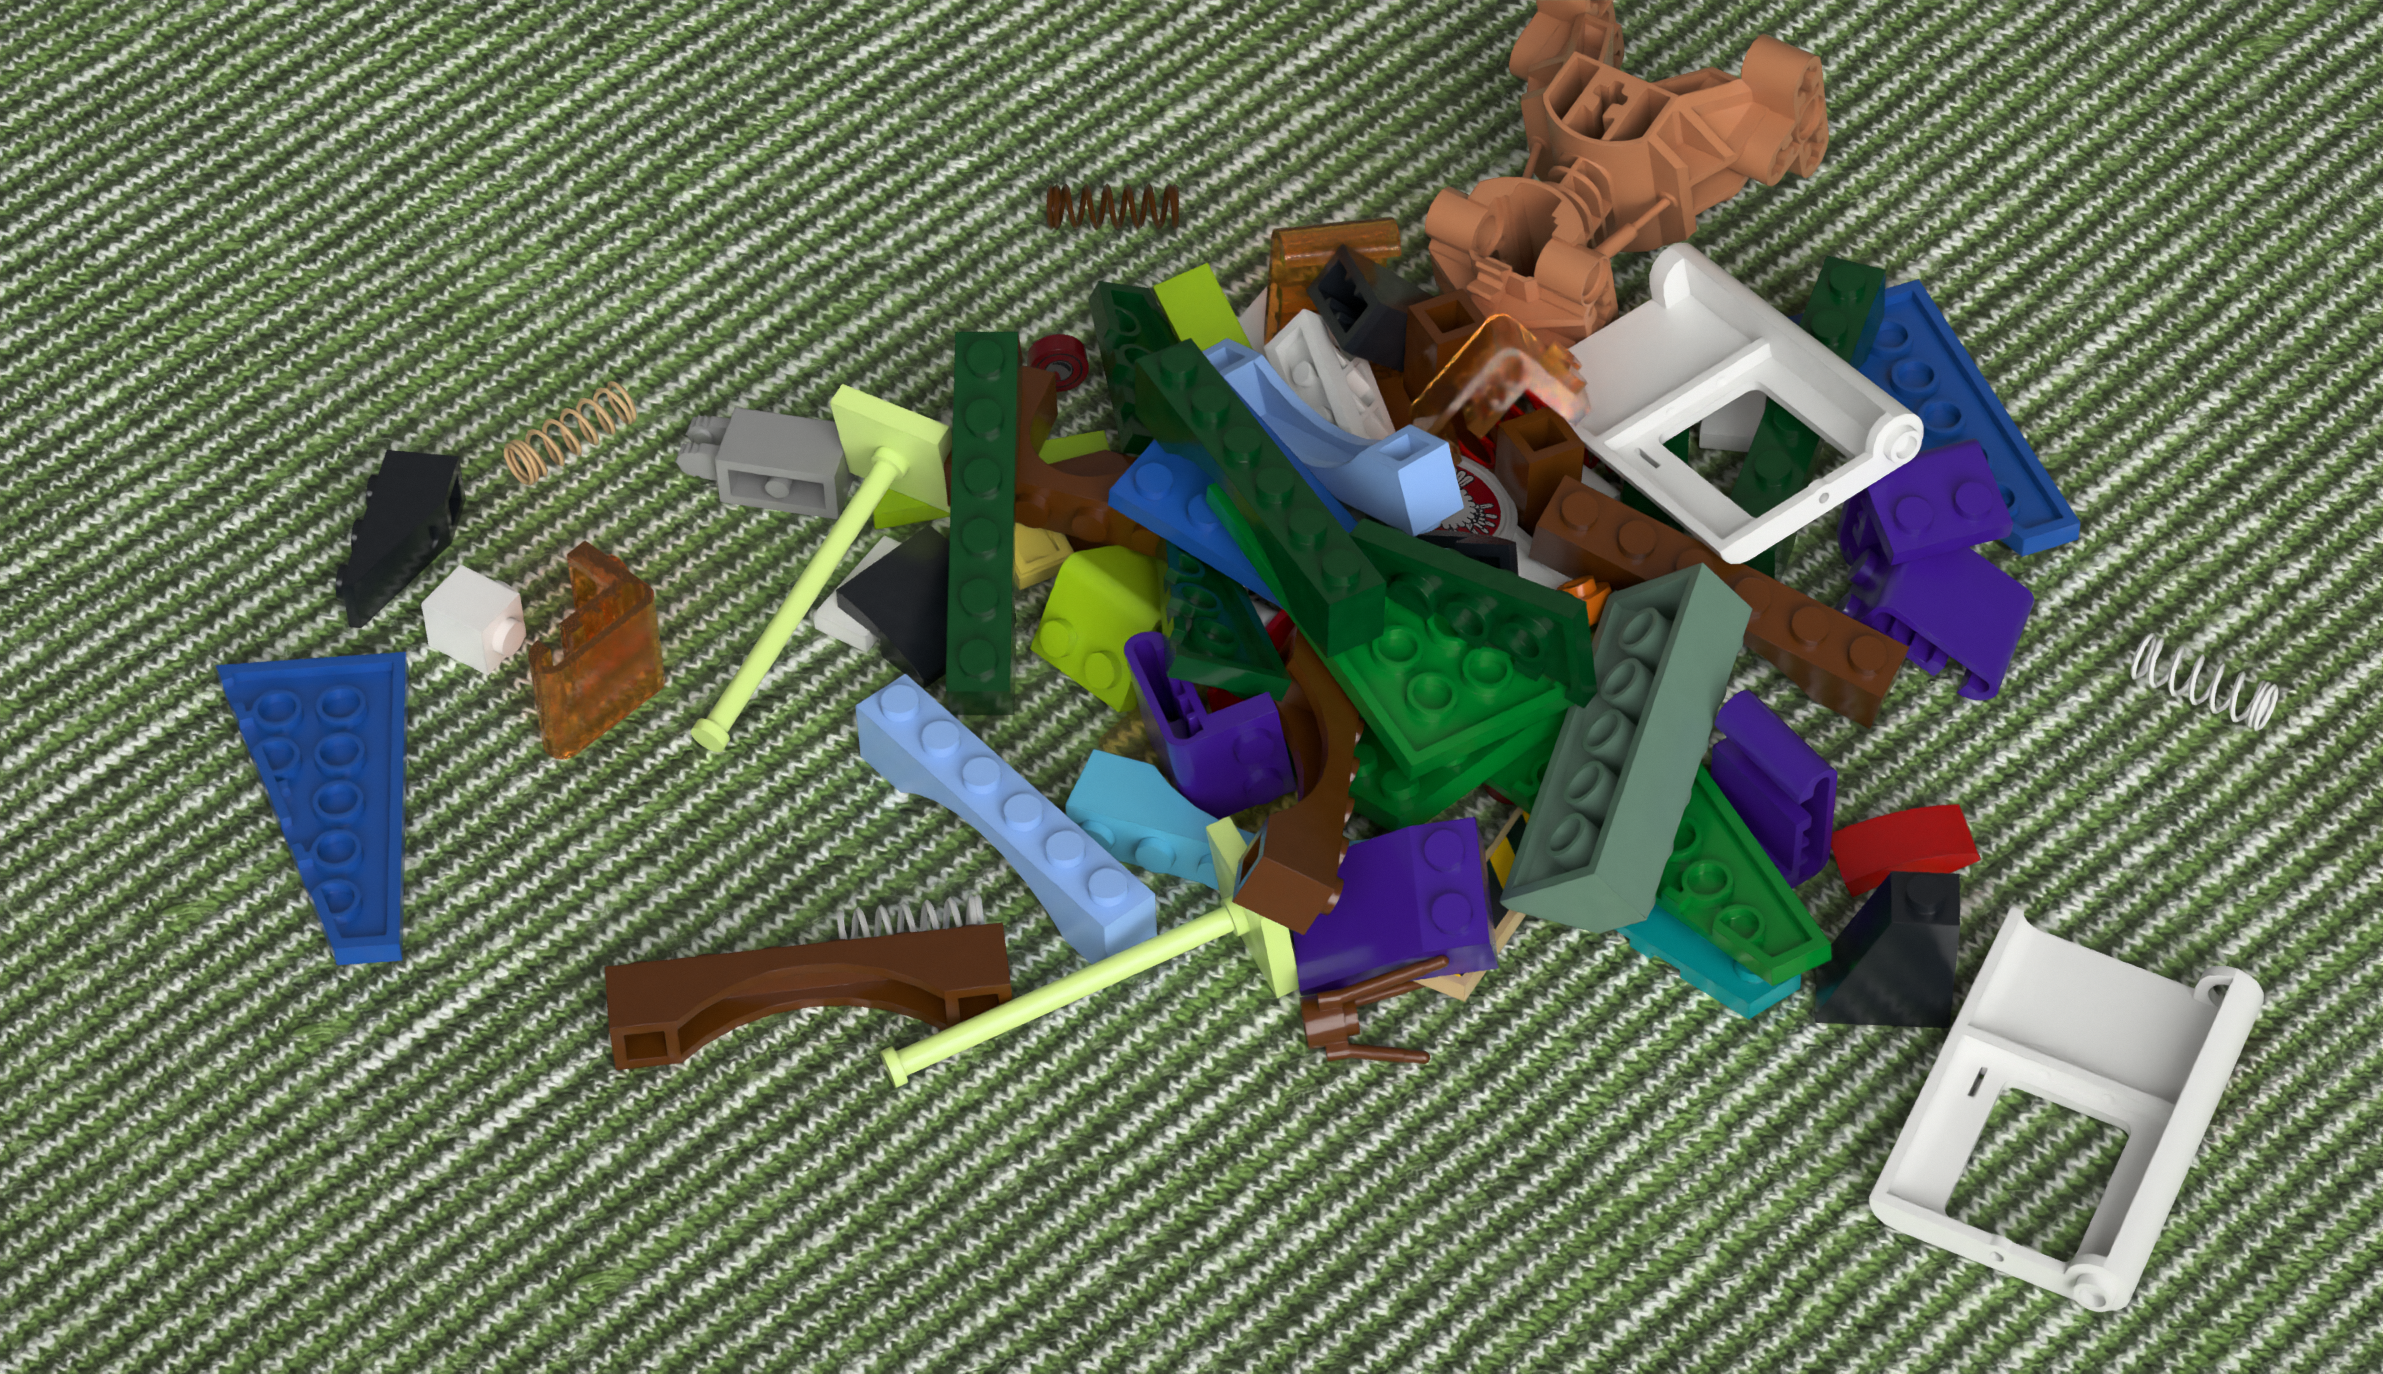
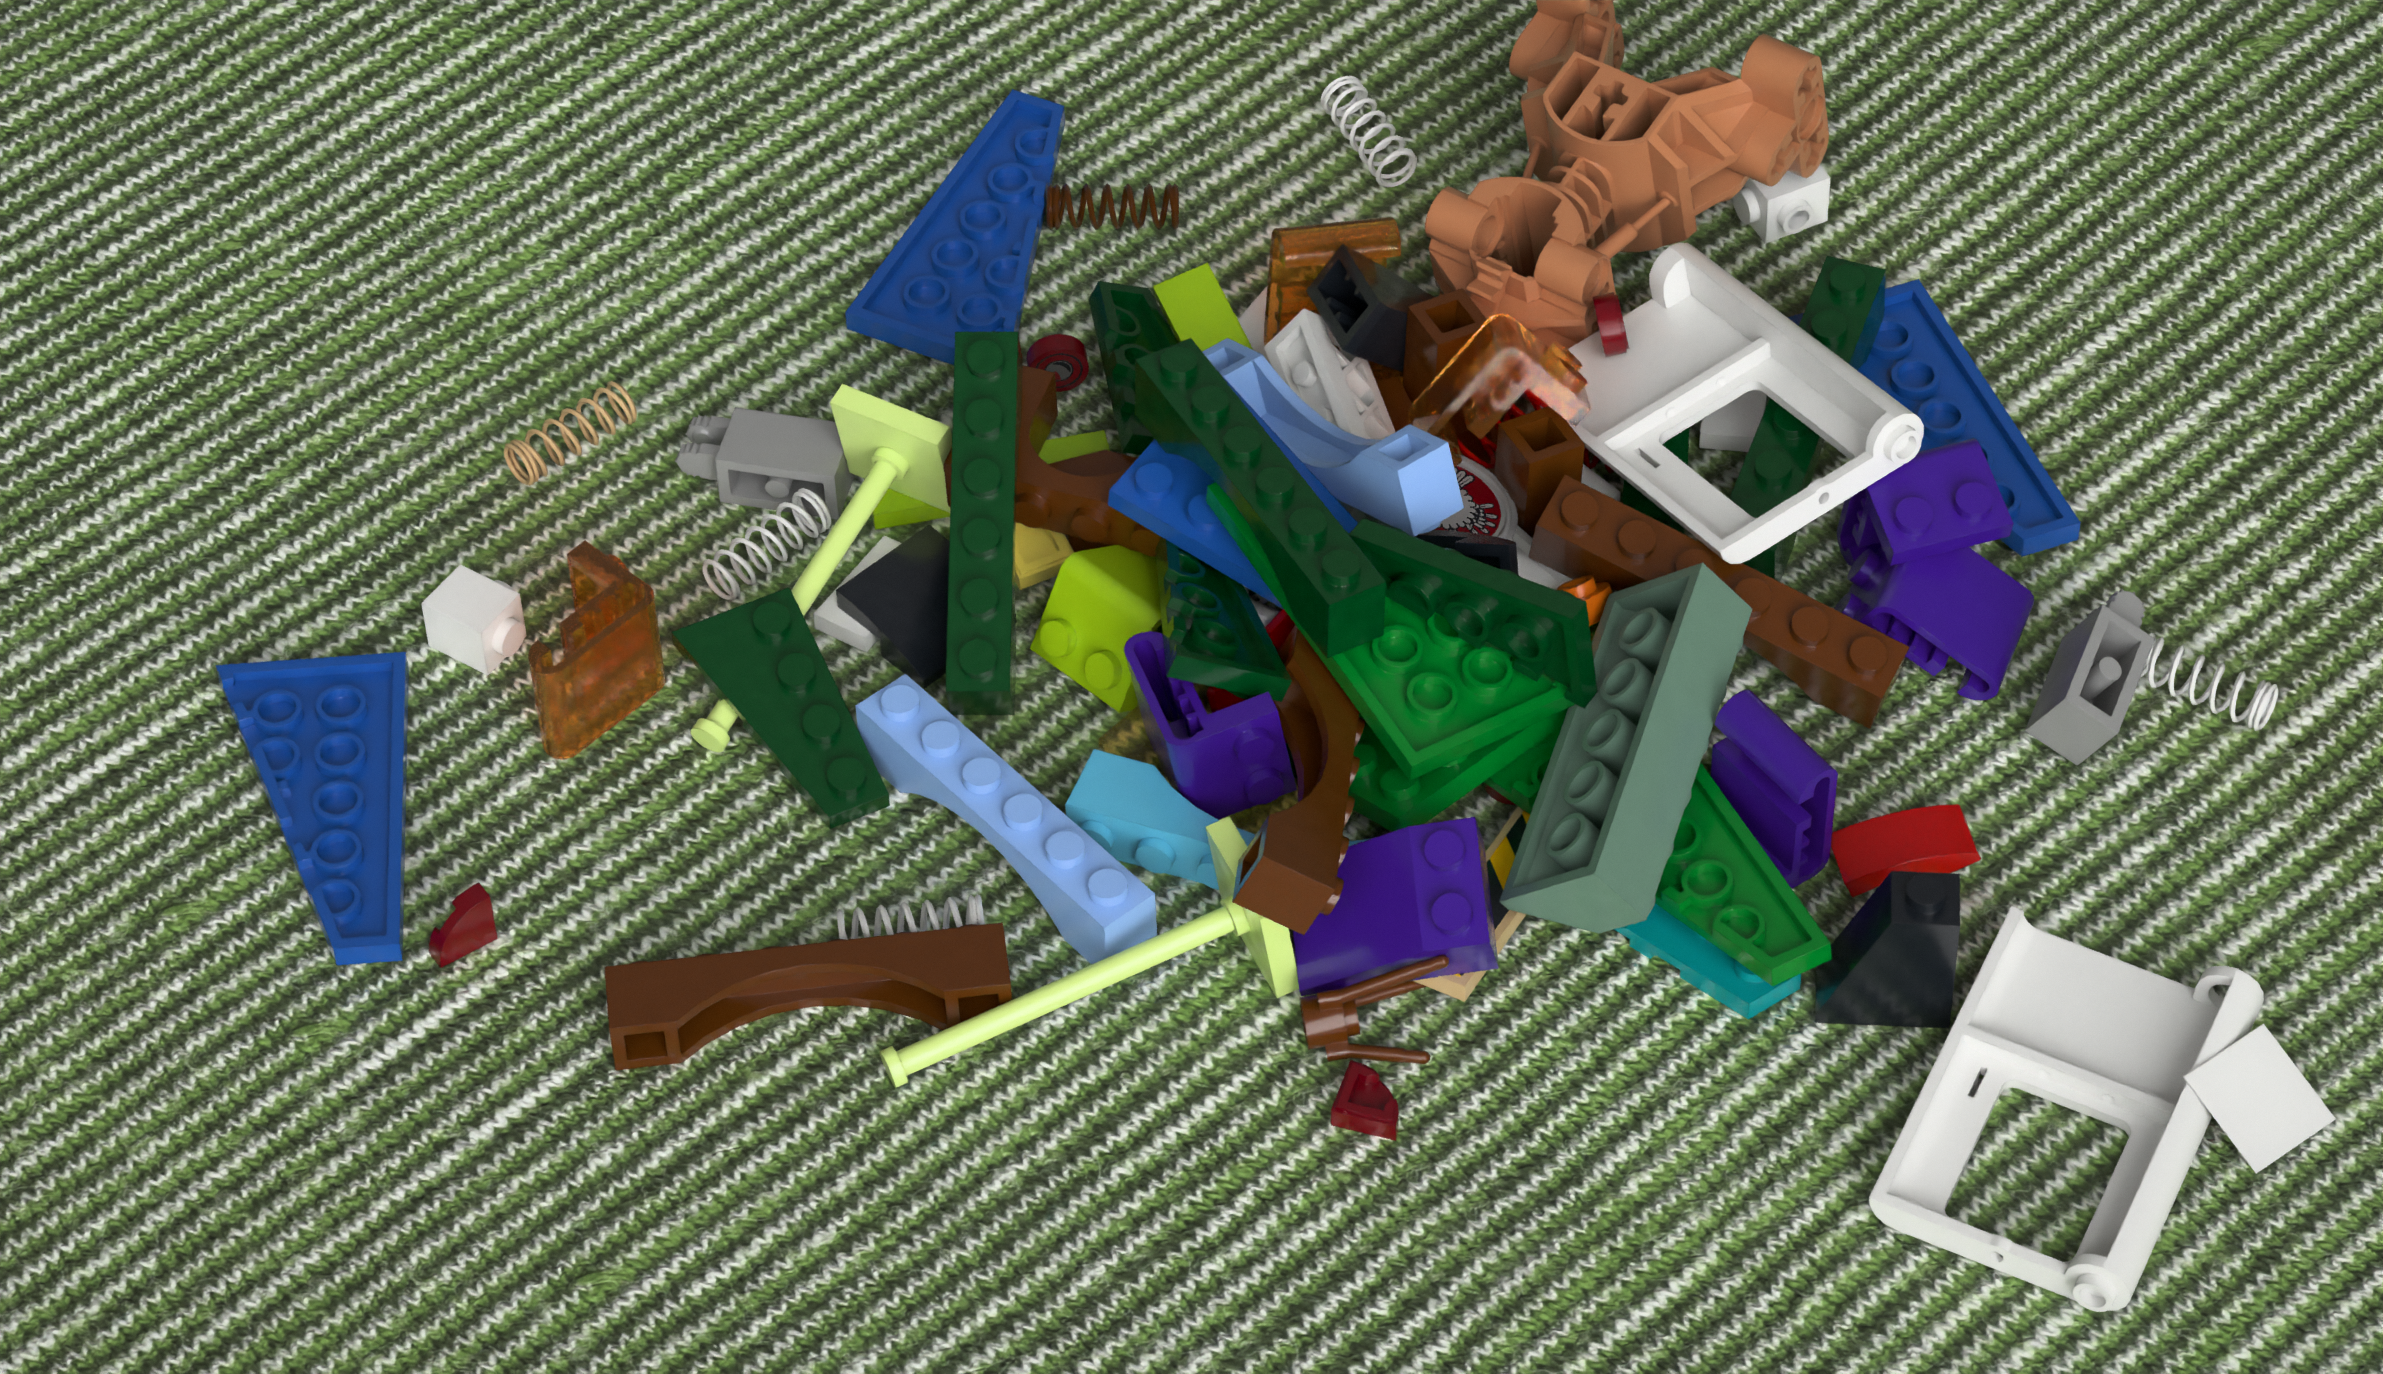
black slope [336,450,466,628] -> none
none -> dark red tile [429,882,498,968]
none -> dark green wing [671,587,890,829]
none -> white piece [702,488,831,601]
none -> blue wing [845,89,1065,365]
none -> white piece [1321,76,1417,187]
none -> dark red tile [1331,1060,1399,1141]
none -> dark red tile [1593,292,1629,357]
none -> white brick [1733,165,1830,244]
none -> light grey hinge [2025,589,2155,765]
none -> white sticker [2183,1023,2336,1174]

